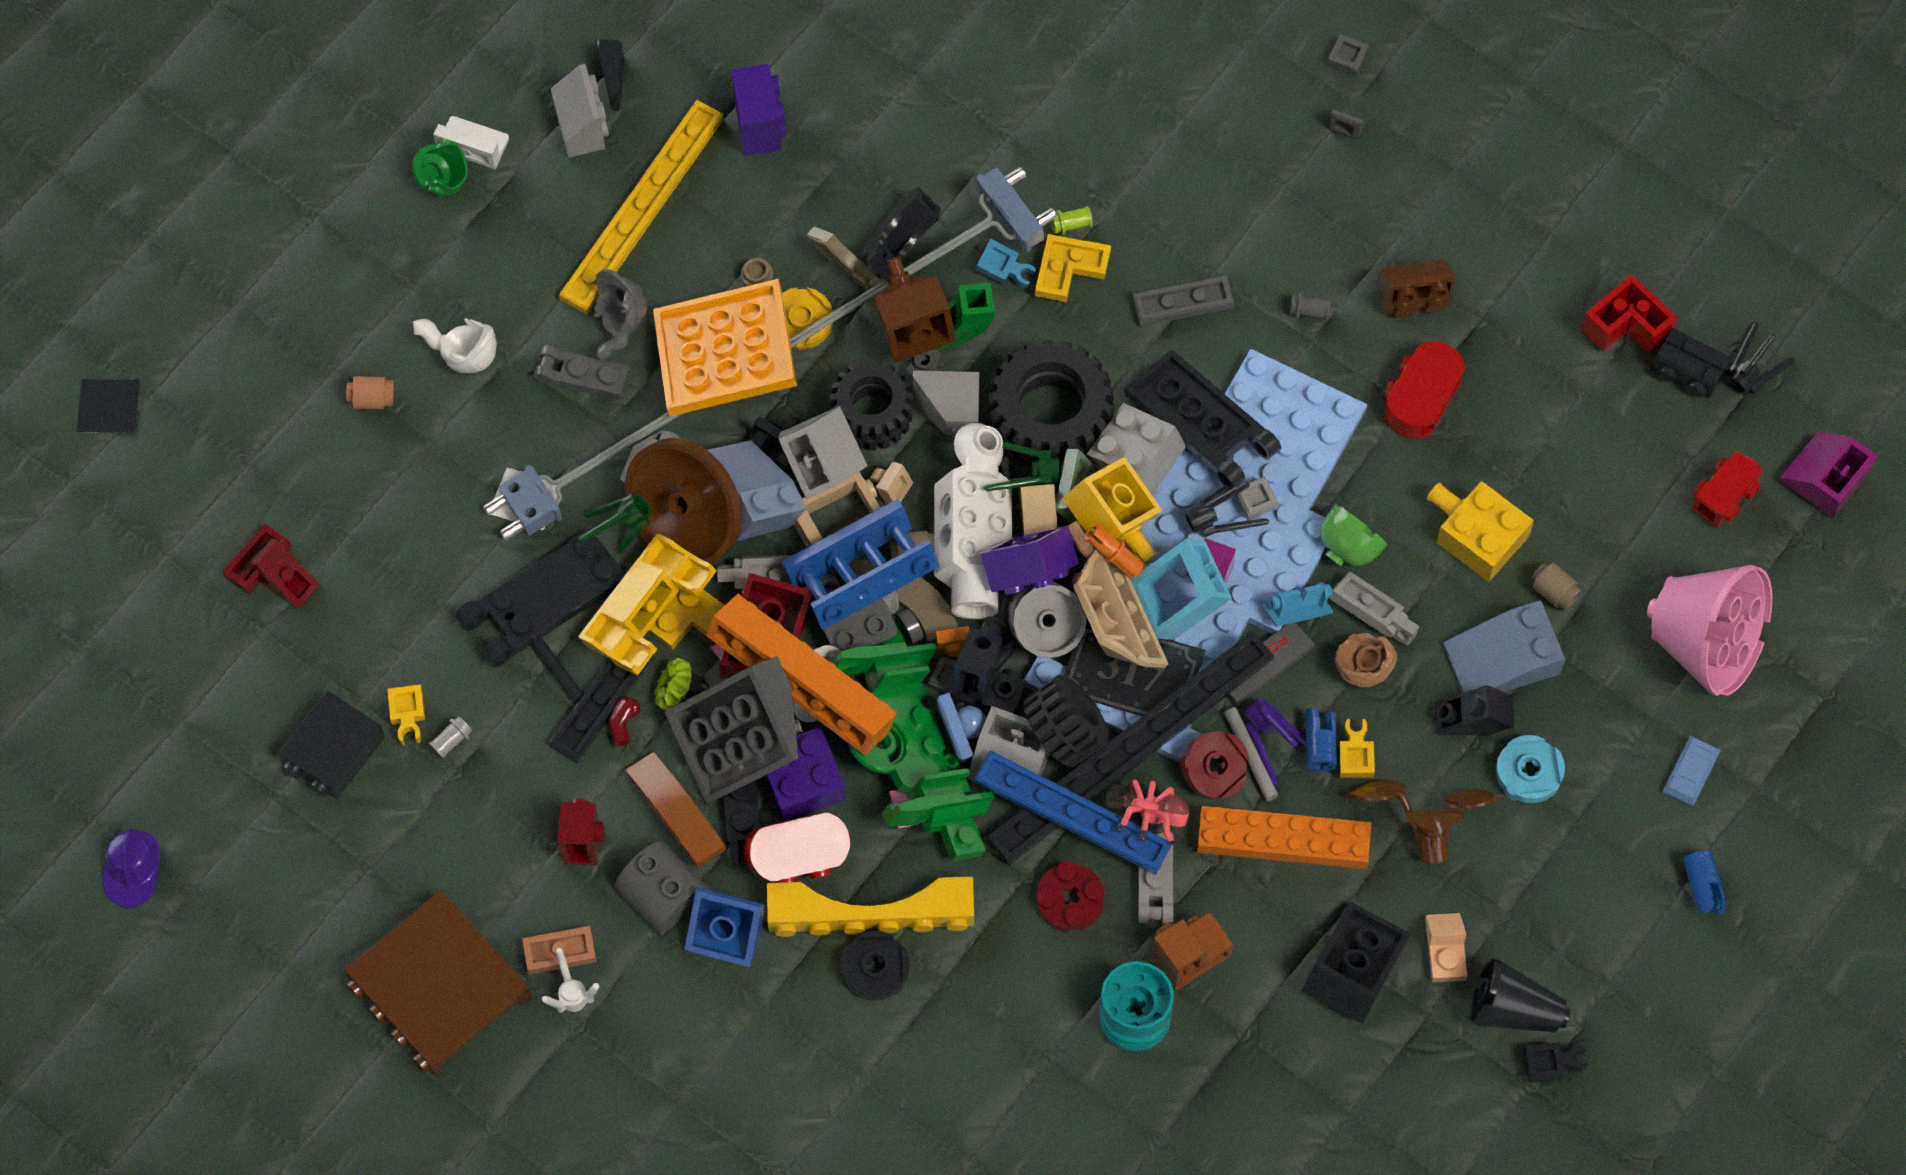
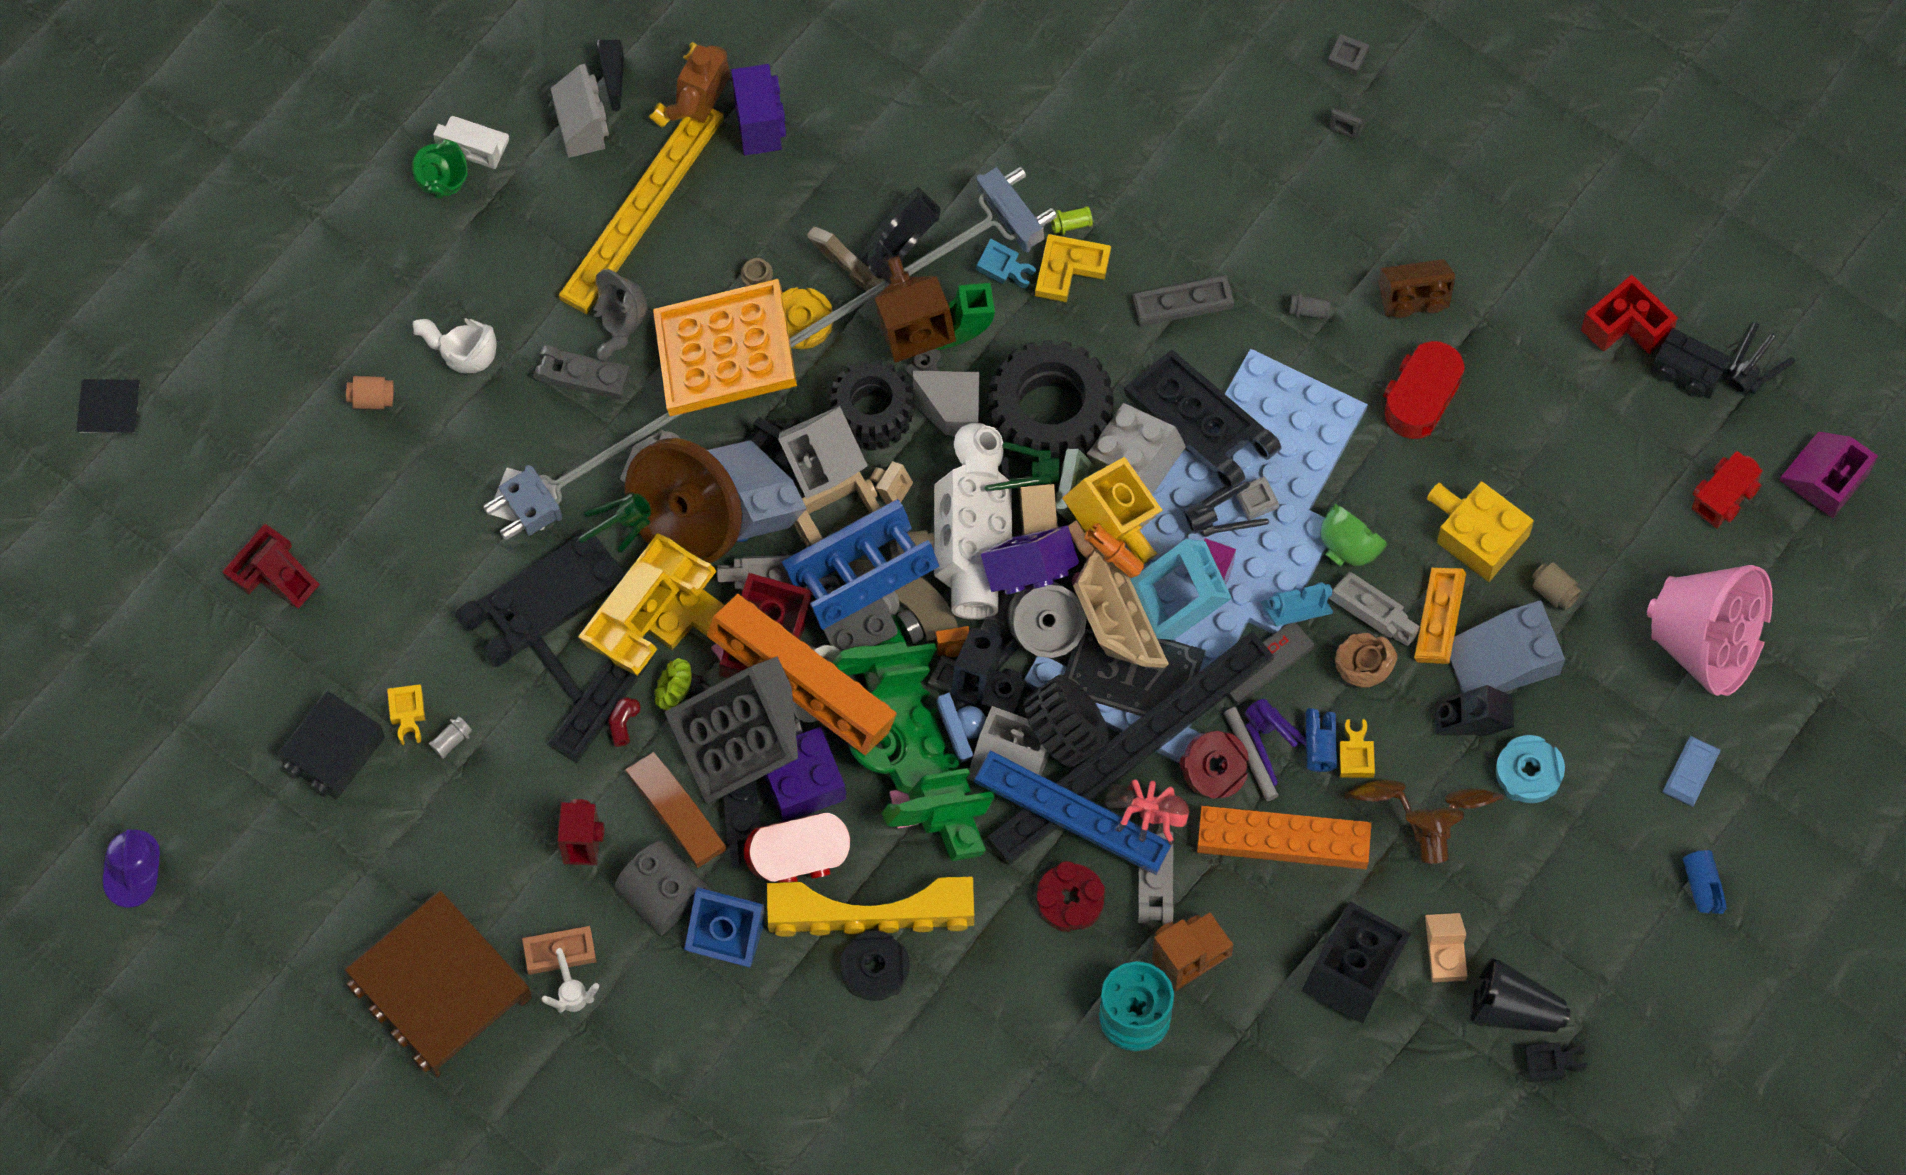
none -> dark orange torso [648,42,731,128]
none -> light orange tile [1414,567,1466,664]

